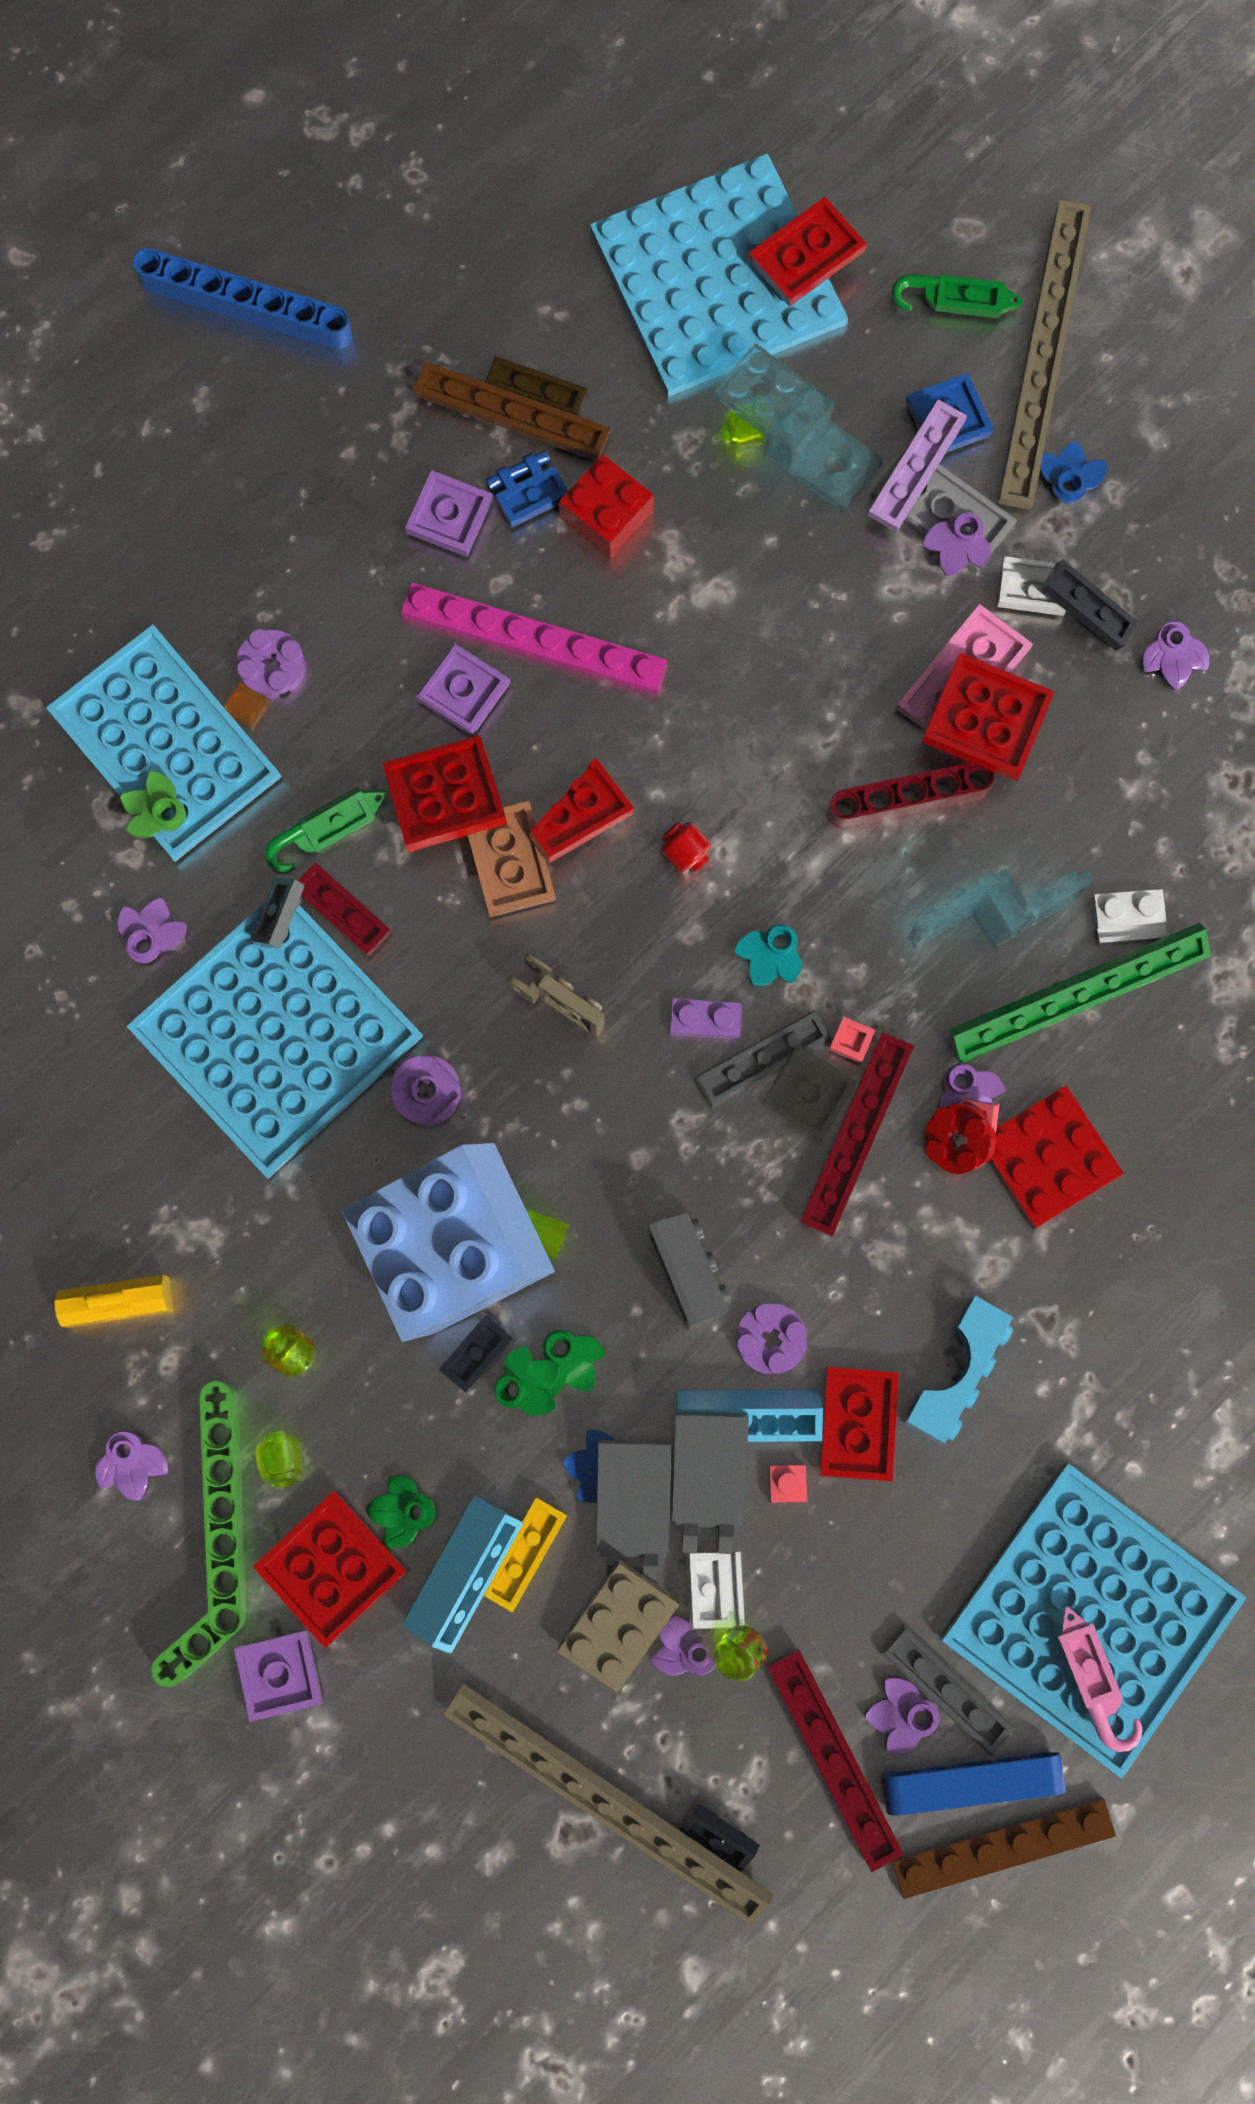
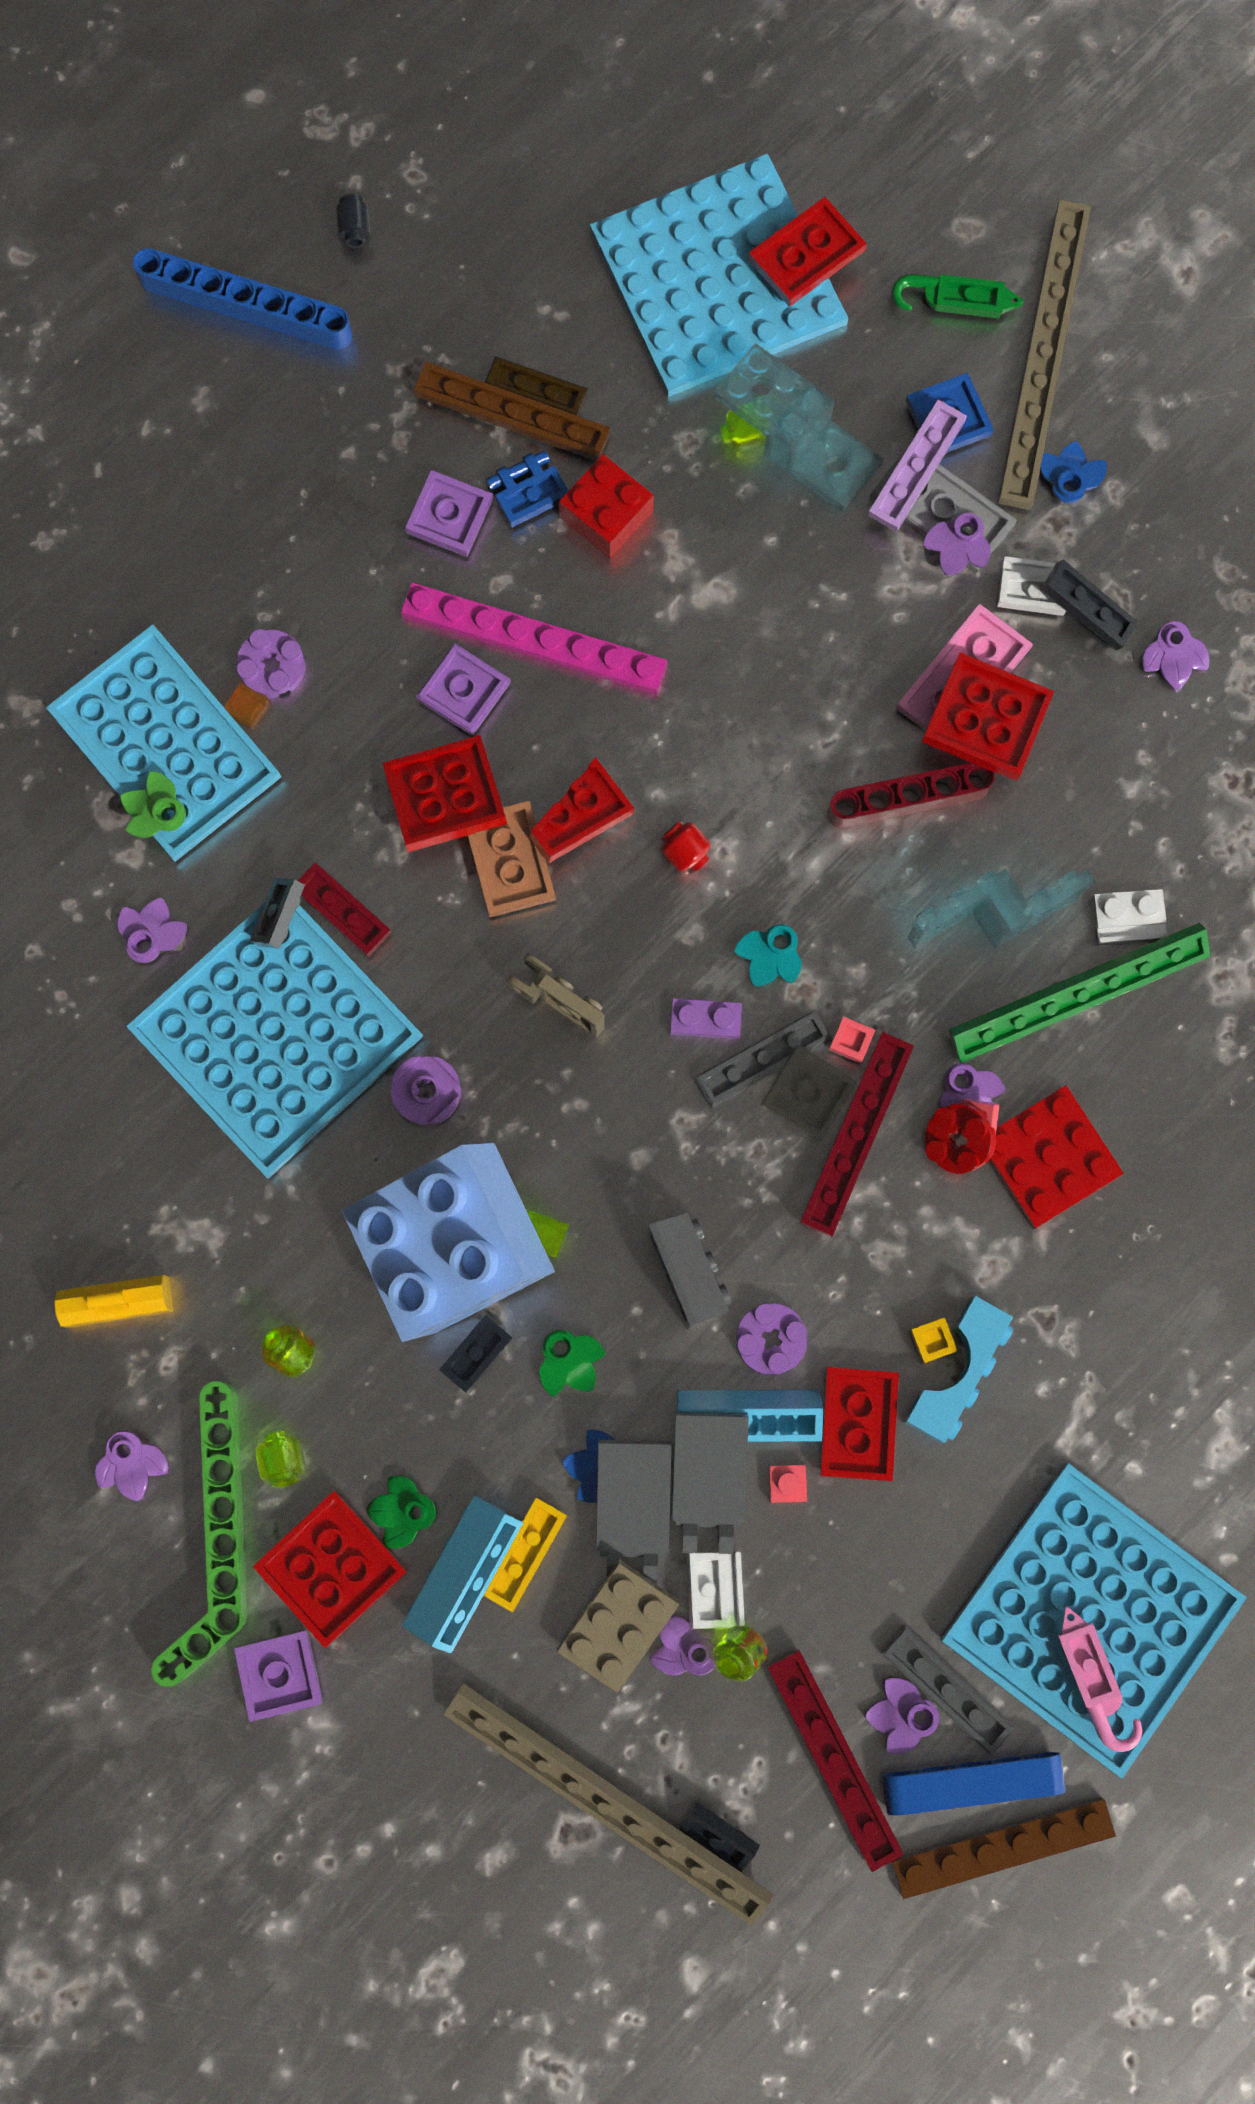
green plate [265,786,387,872] -> none
green plate [494,1346,560,1416] -> none
none -> black brick [336,194,371,248]
none -> yellow plate [910,1317,958,1364]

